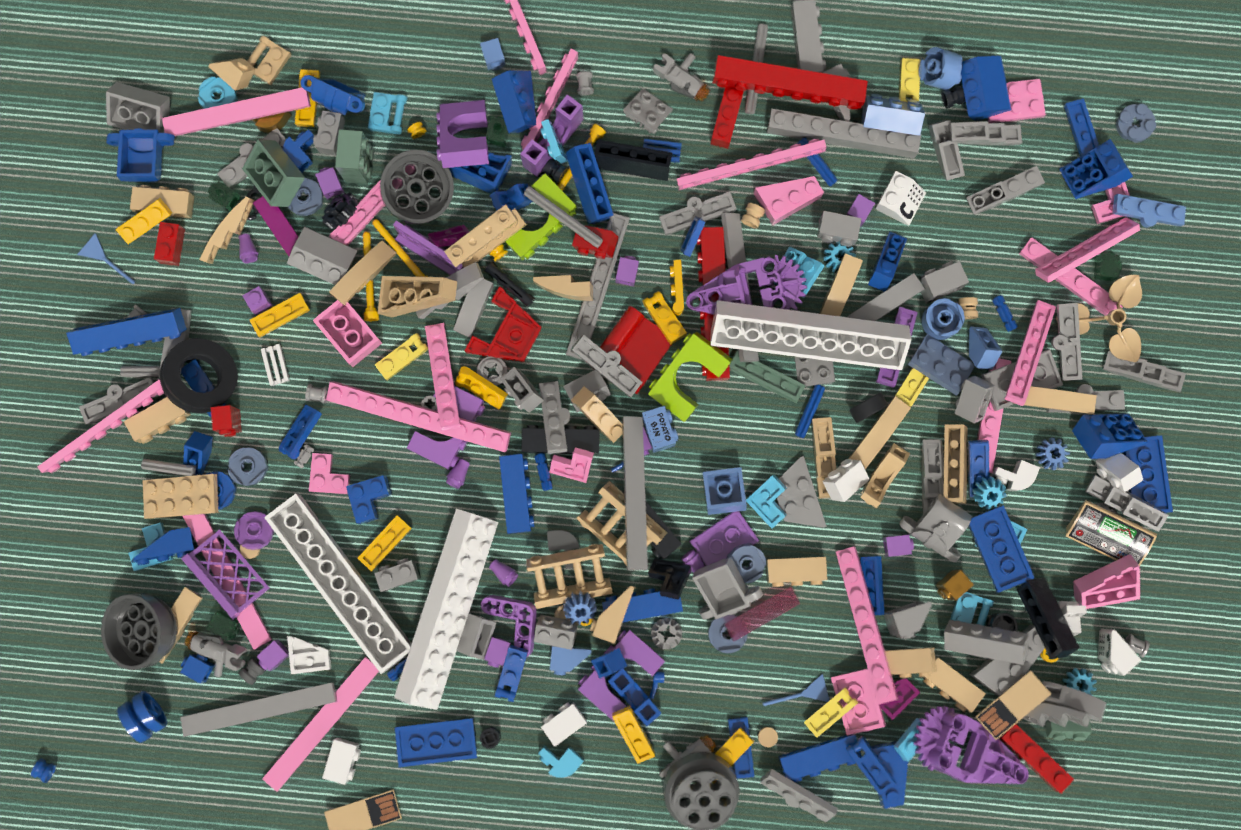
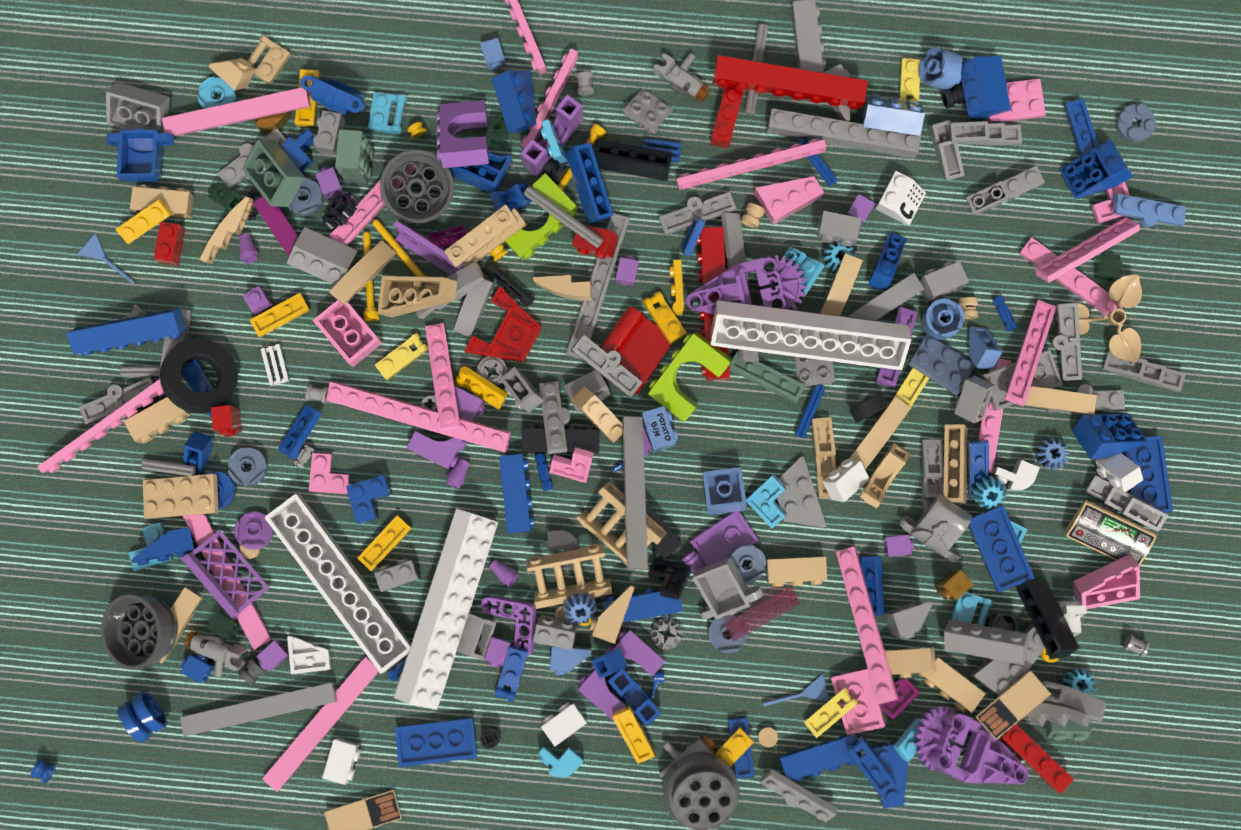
white slope [1098,629,1141,676] -> none

